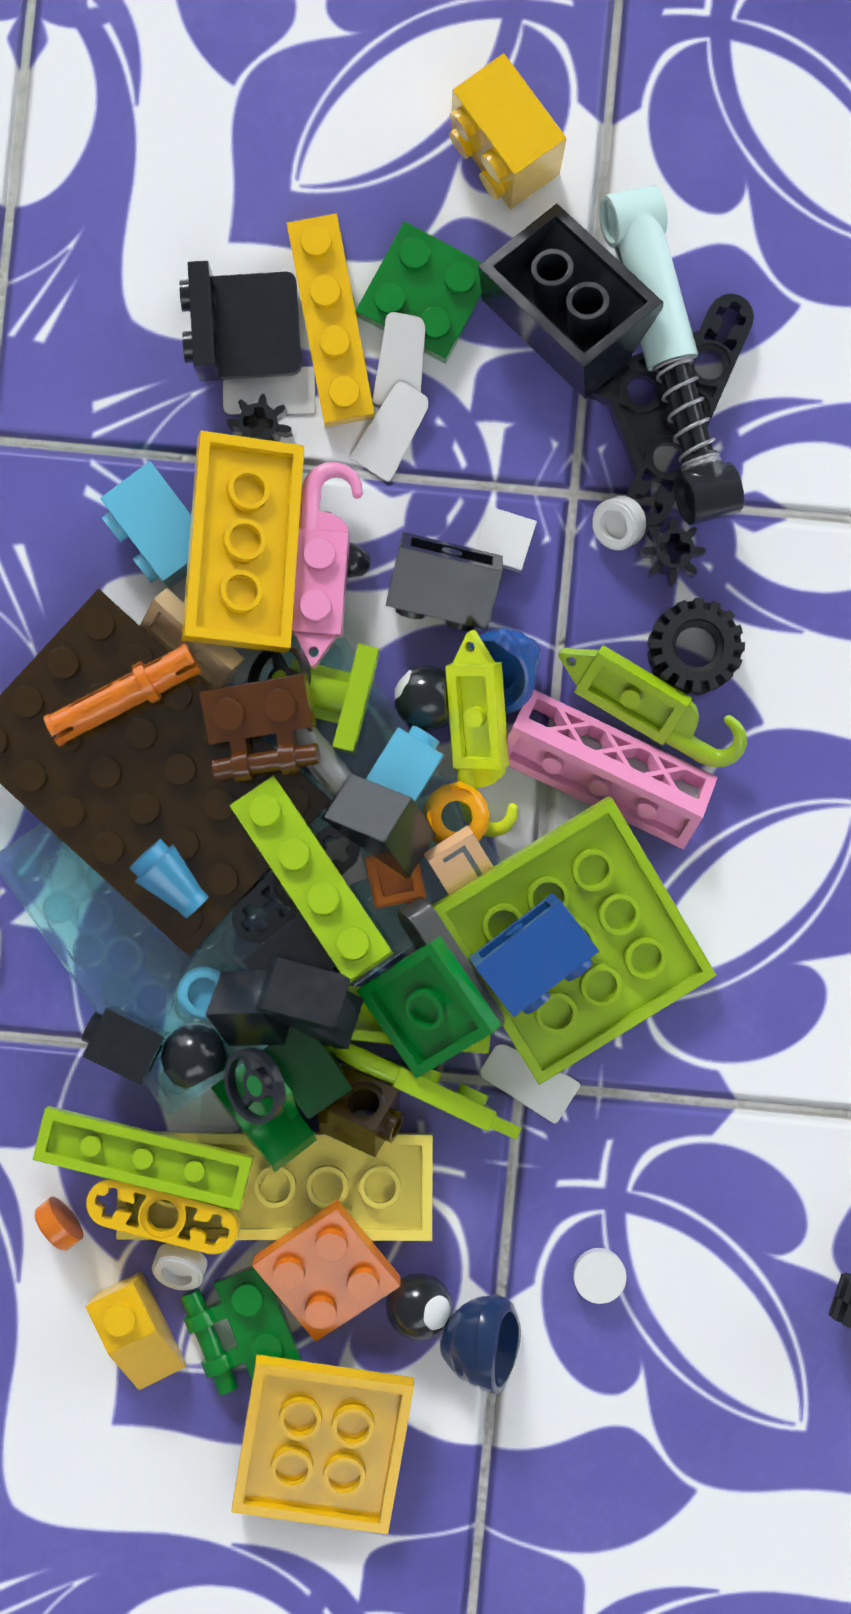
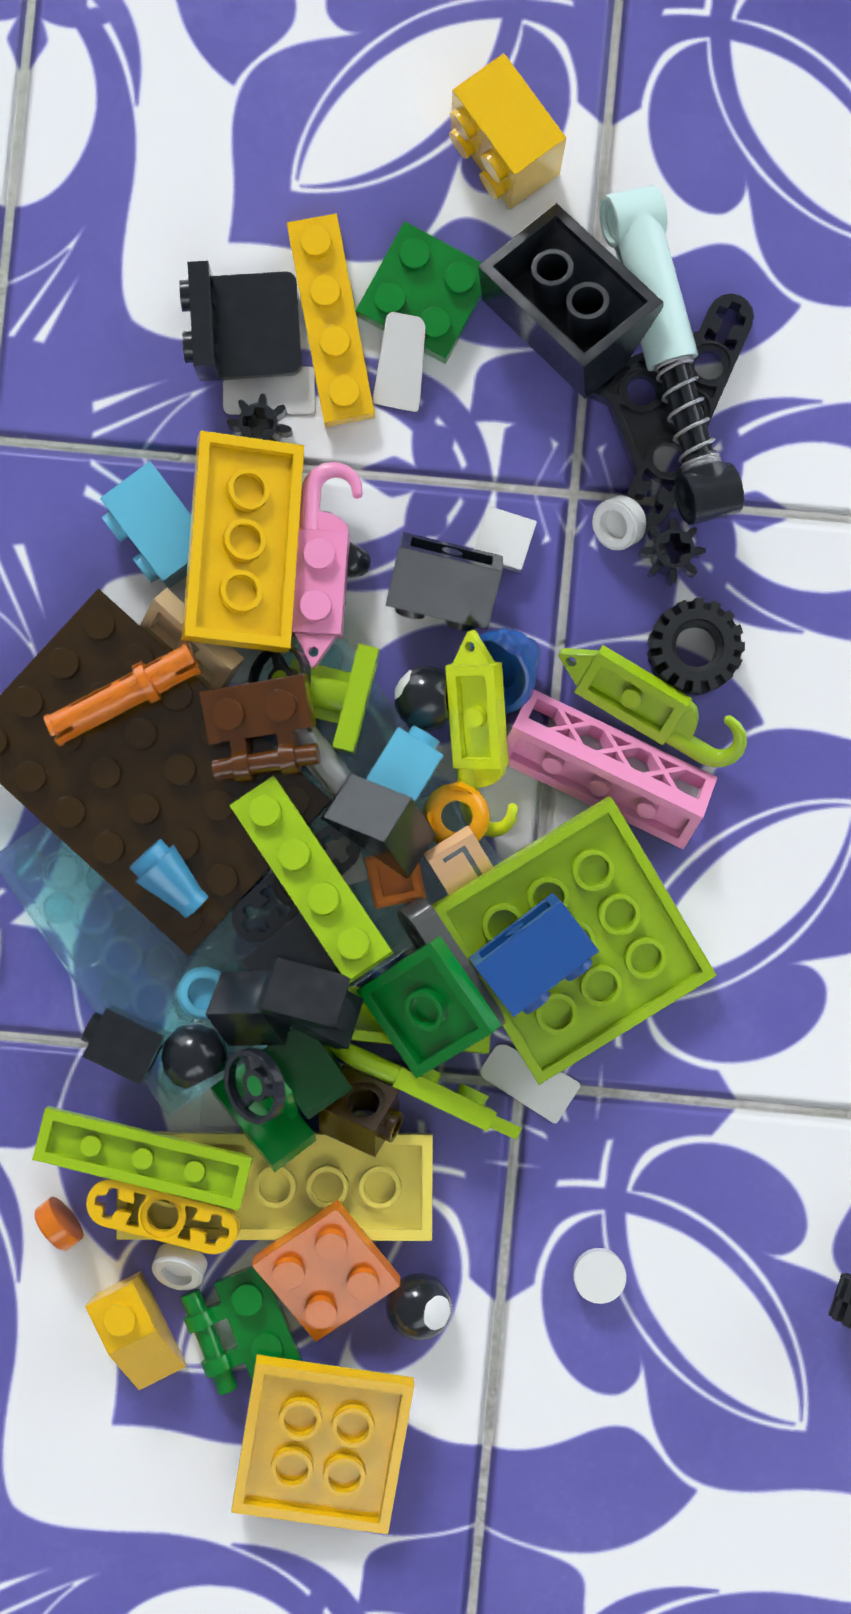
white sticker [350,381,428,481] -> none
dark blue hat [440,1294,521,1394] -> none

